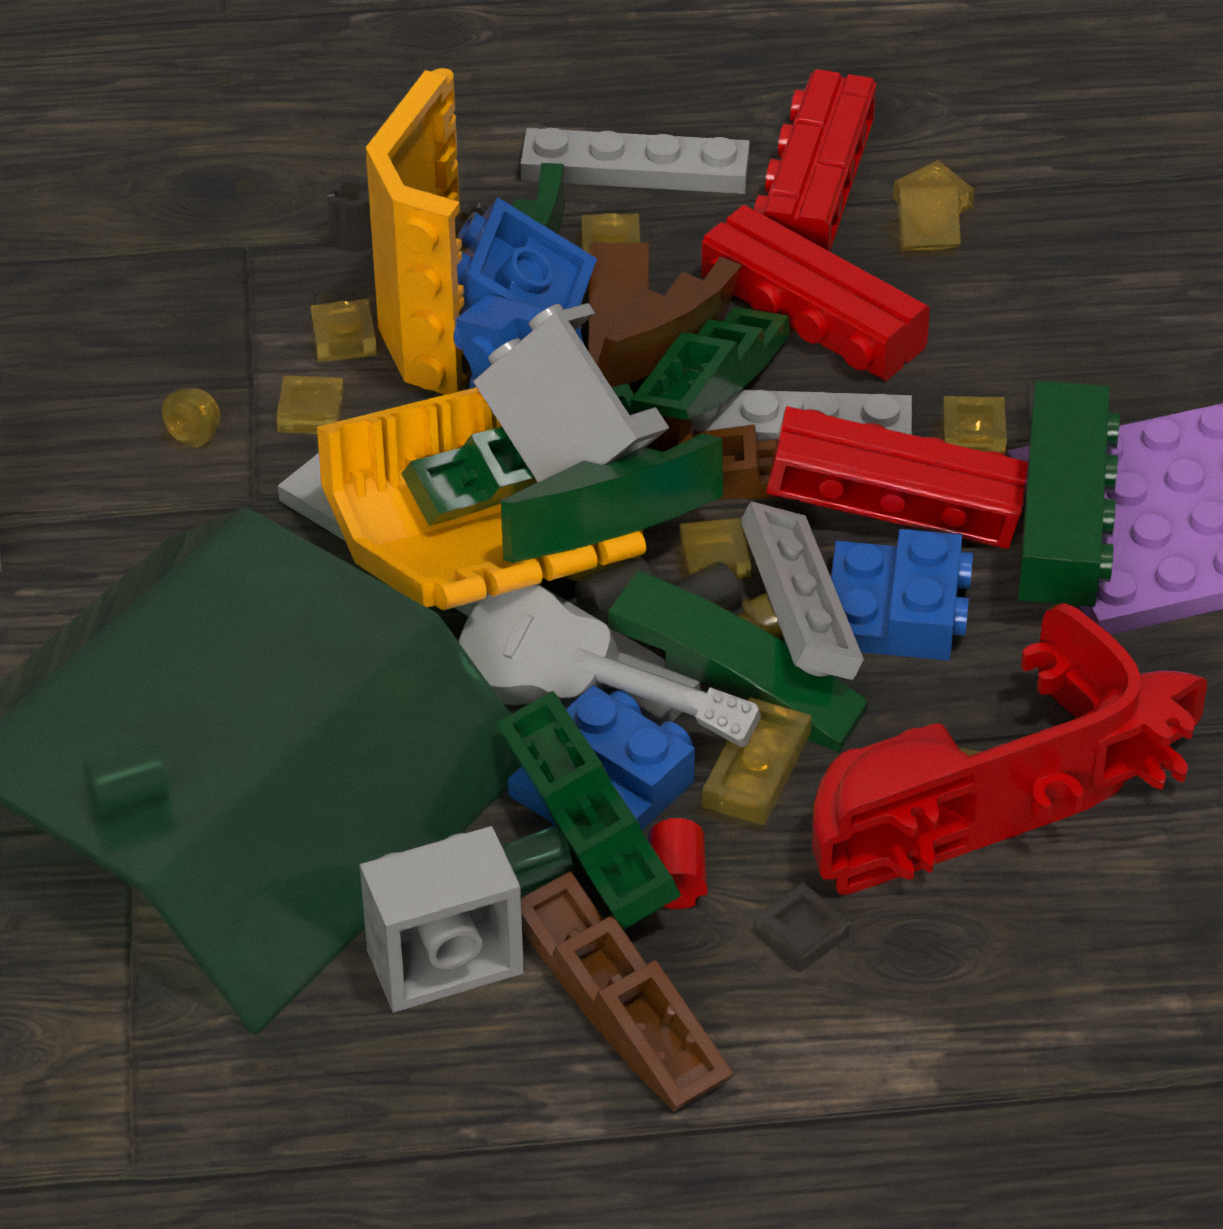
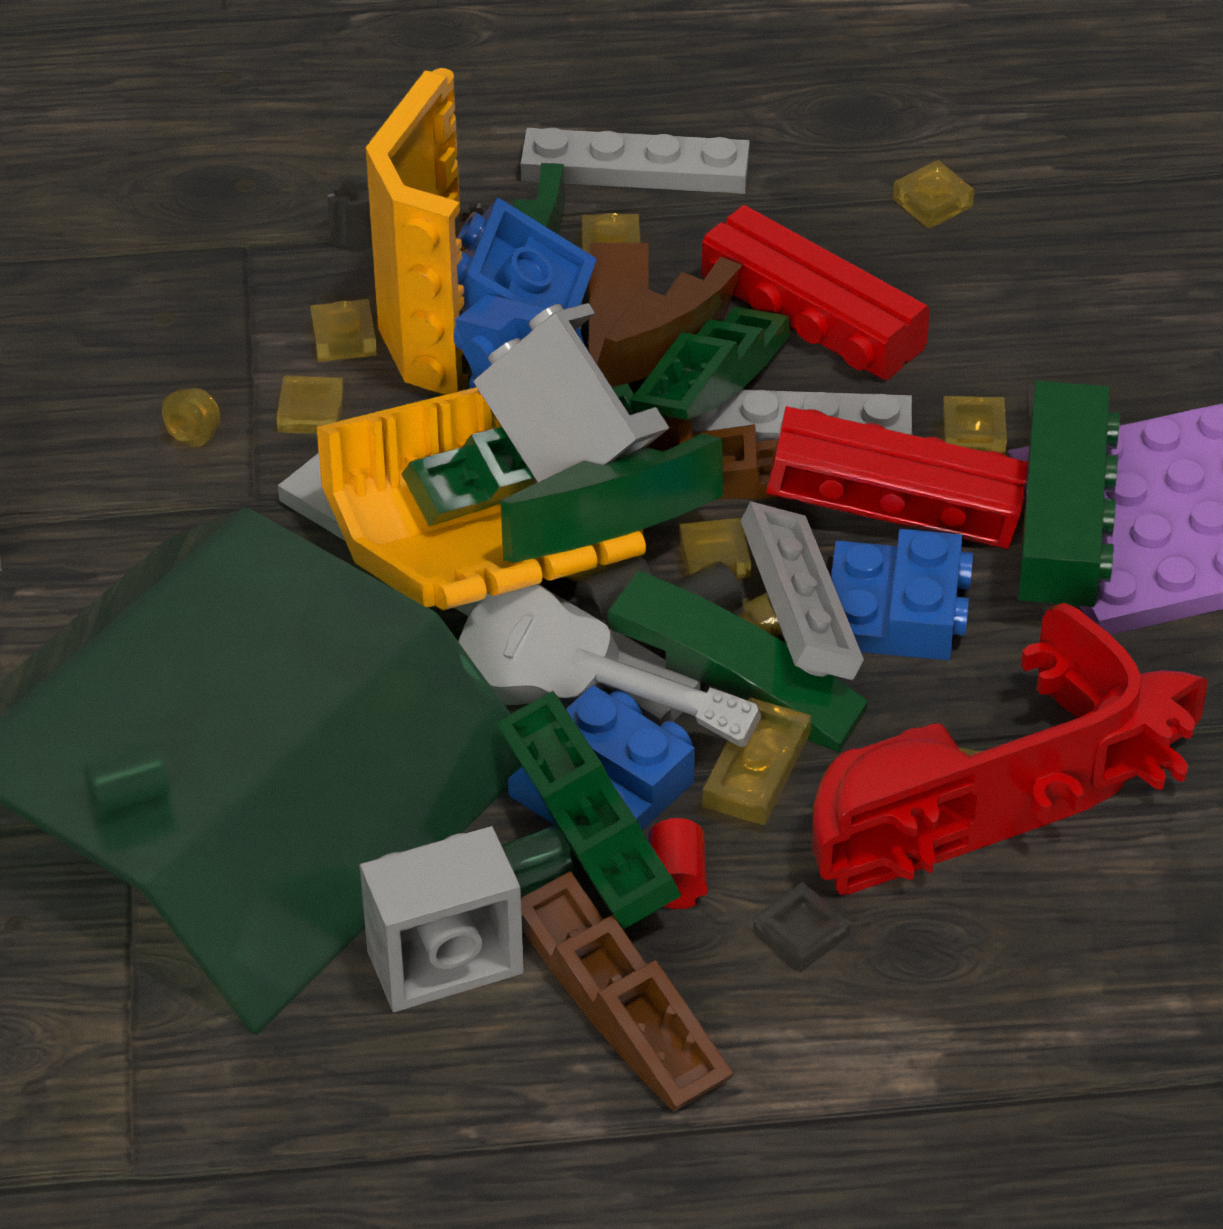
red brick [754,69,877,252] -> none
clear yellow plate [897,187,961,251] -> none

